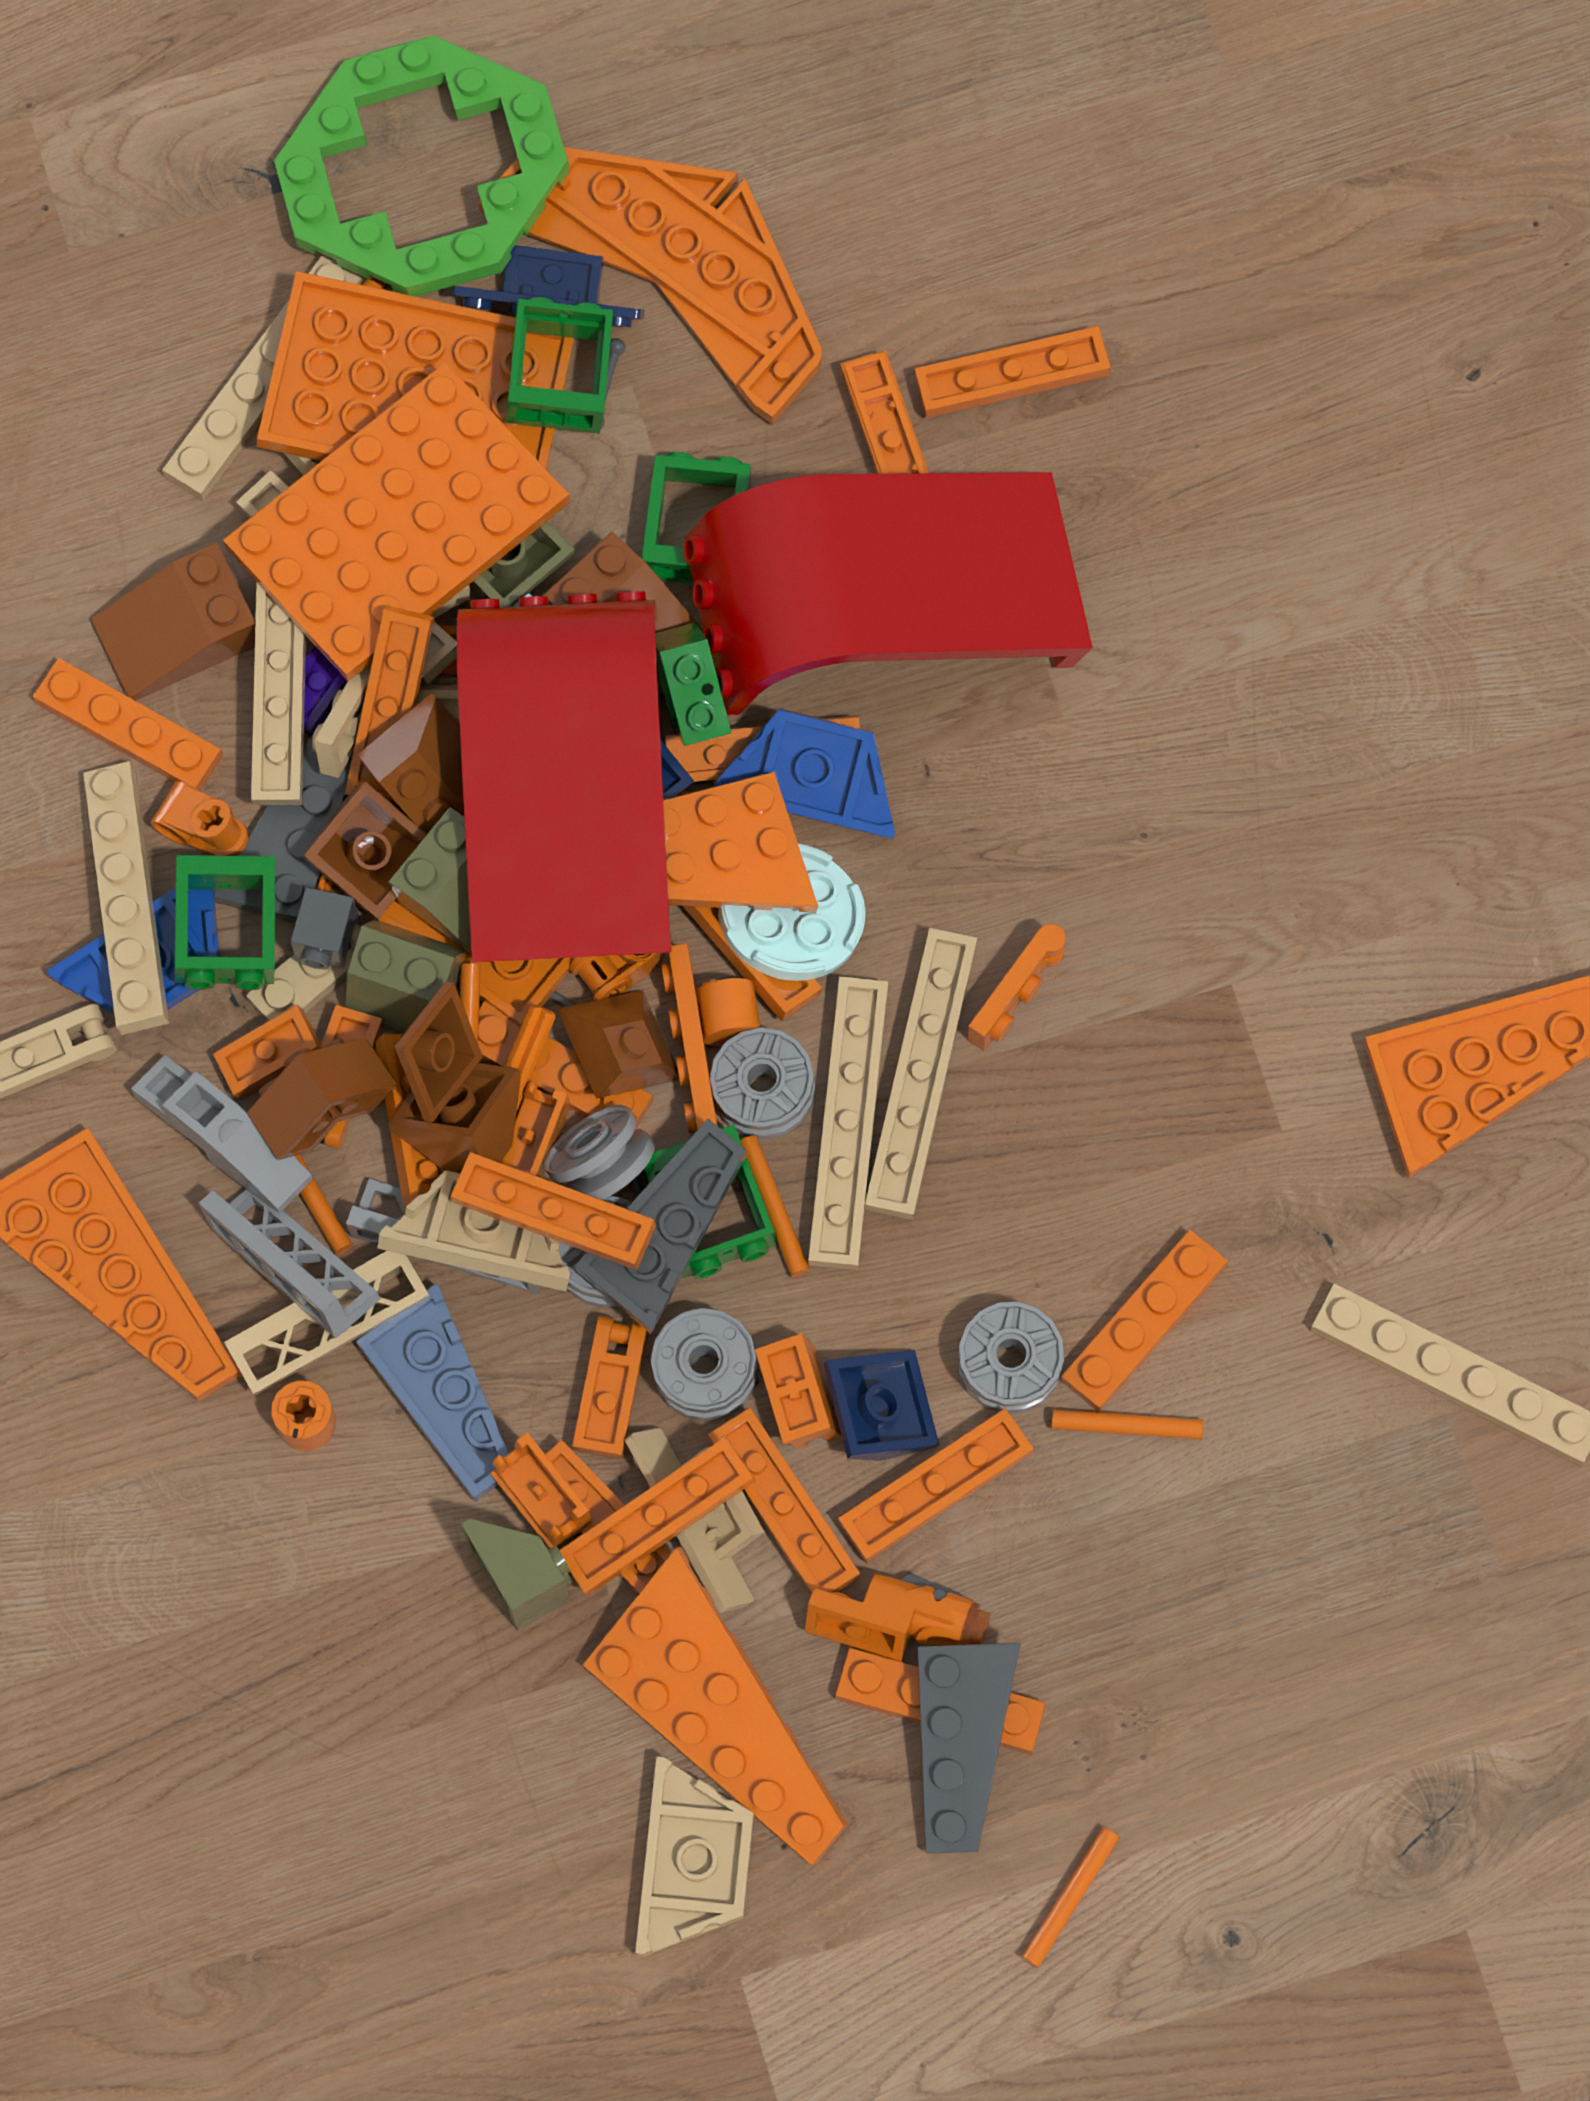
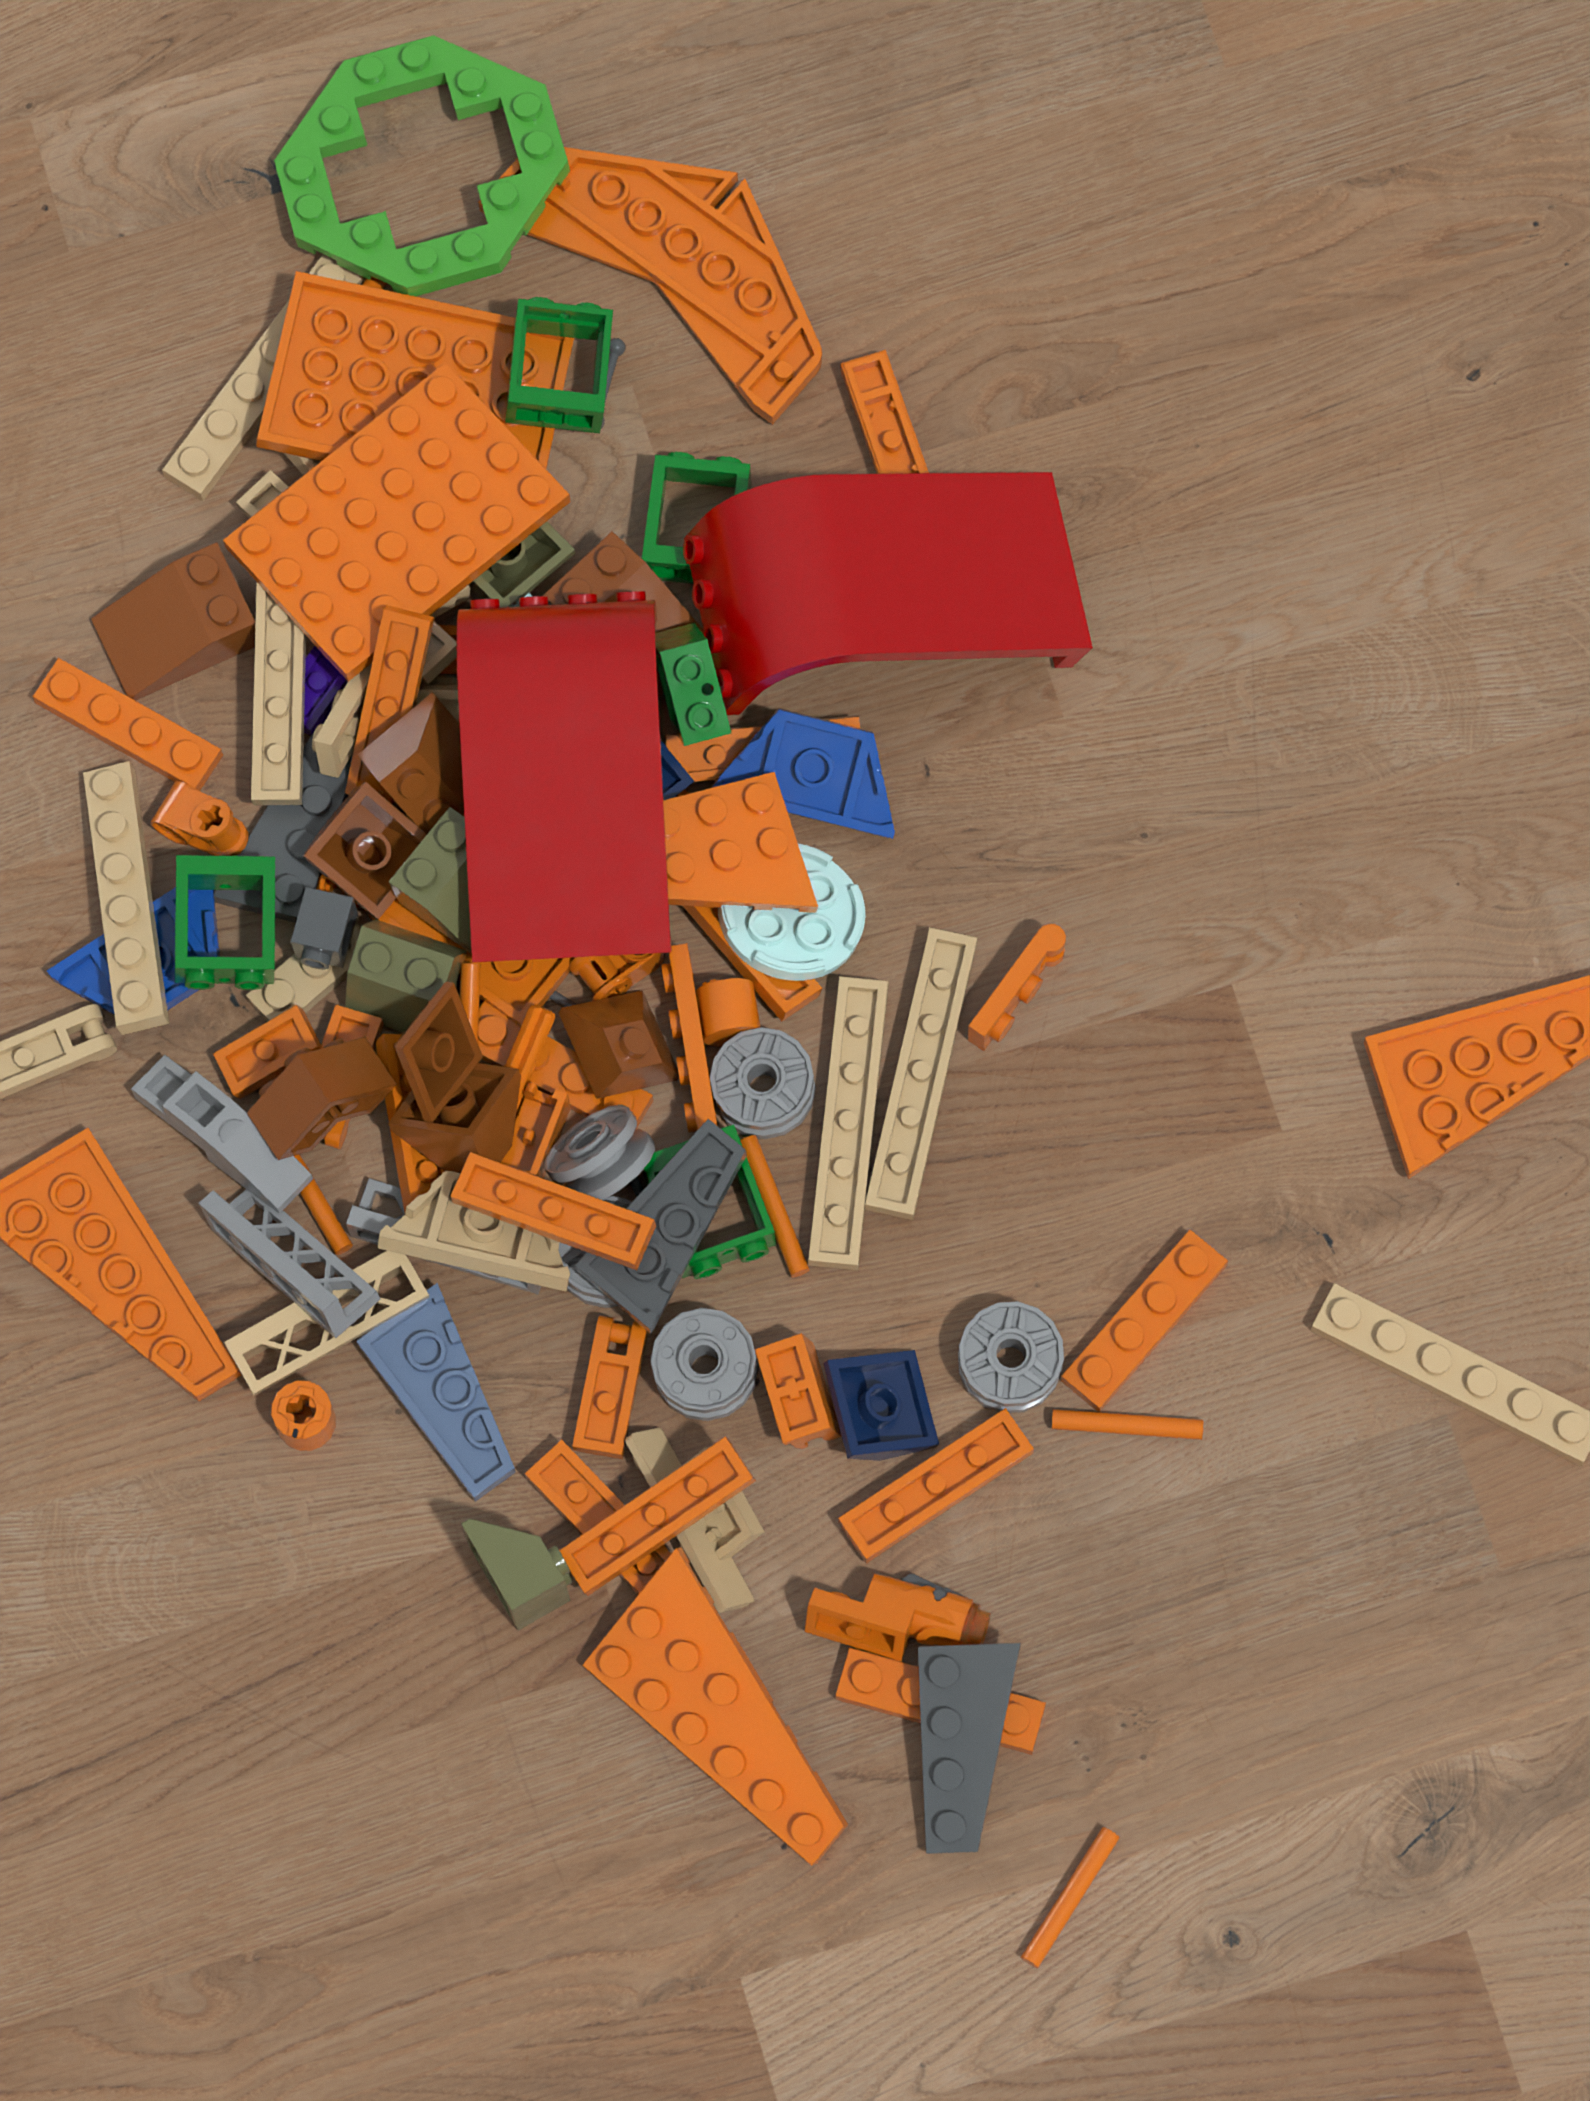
dark blue bracket [452,245,645,327] -> none
orange hinge [490,1432,592,1548] -> none
tan wing [635,1756,754,1957] -> none
orange plate [708,1408,860,1595] -> none
orange plate [914,326,1111,418] -> none

